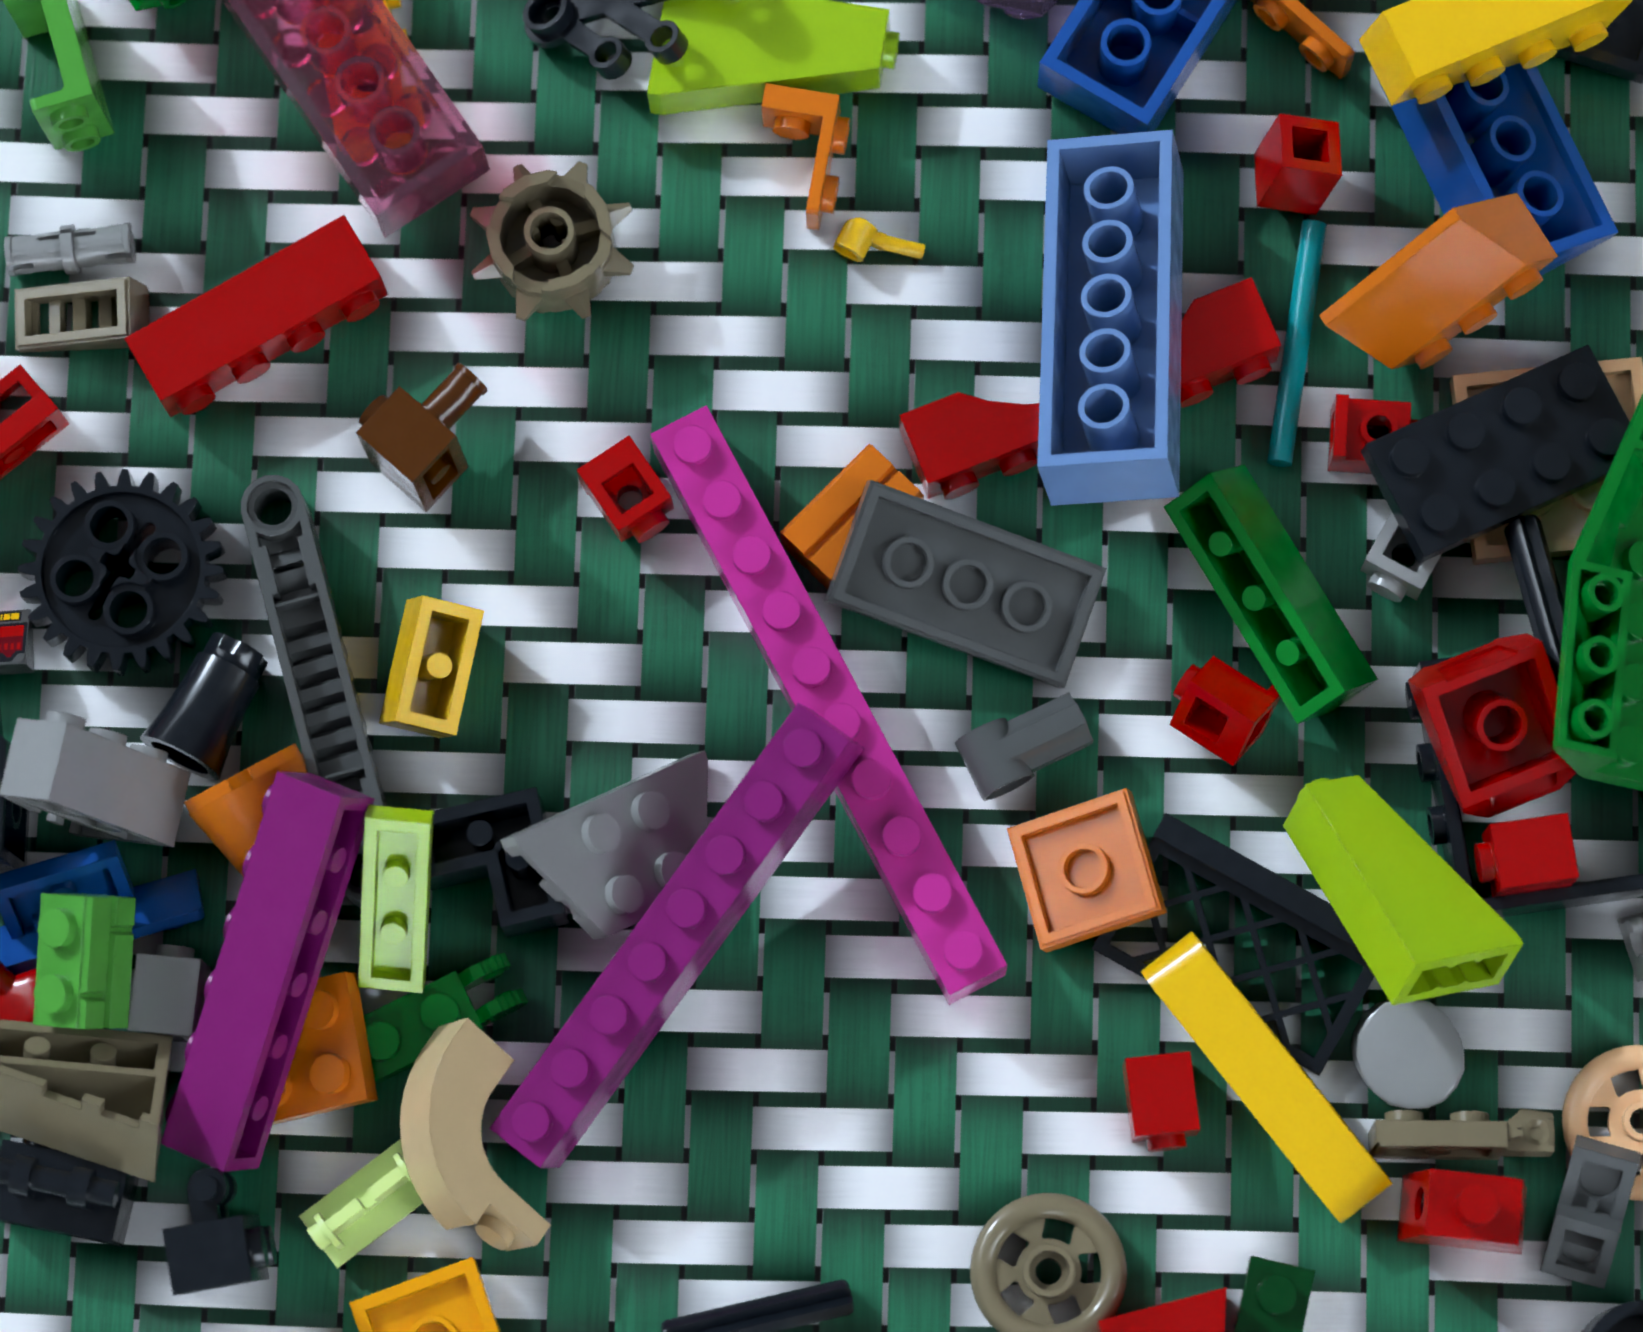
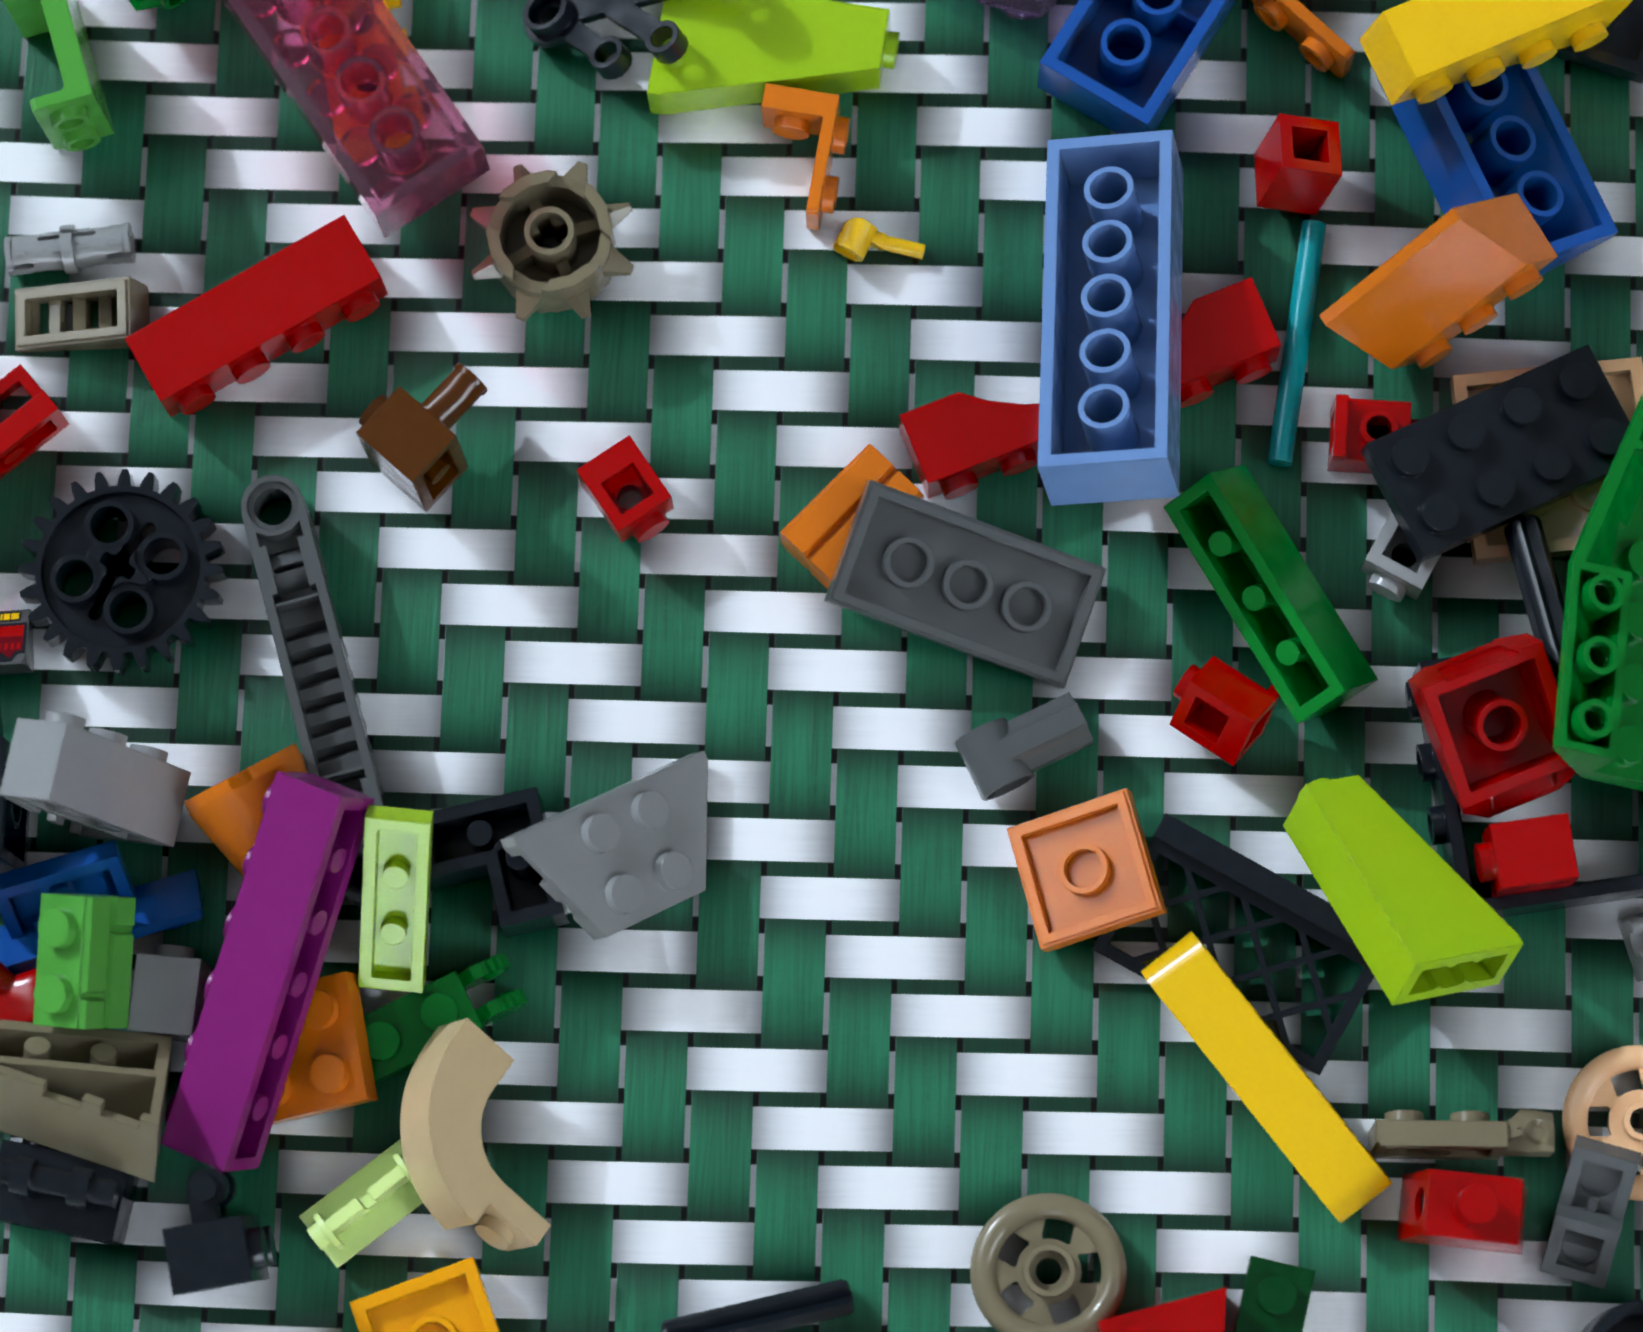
black plant [140,632,268,780] -> none
yellow brick [378,595,484,738] -> none
magenta brick [489,703,864,1168] -> none
dark pink brick [650,405,1007,1005] -> none
red brick [1122,1051,1200,1152] -> none
light grey piece [1351,1000,1465,1110] -> none

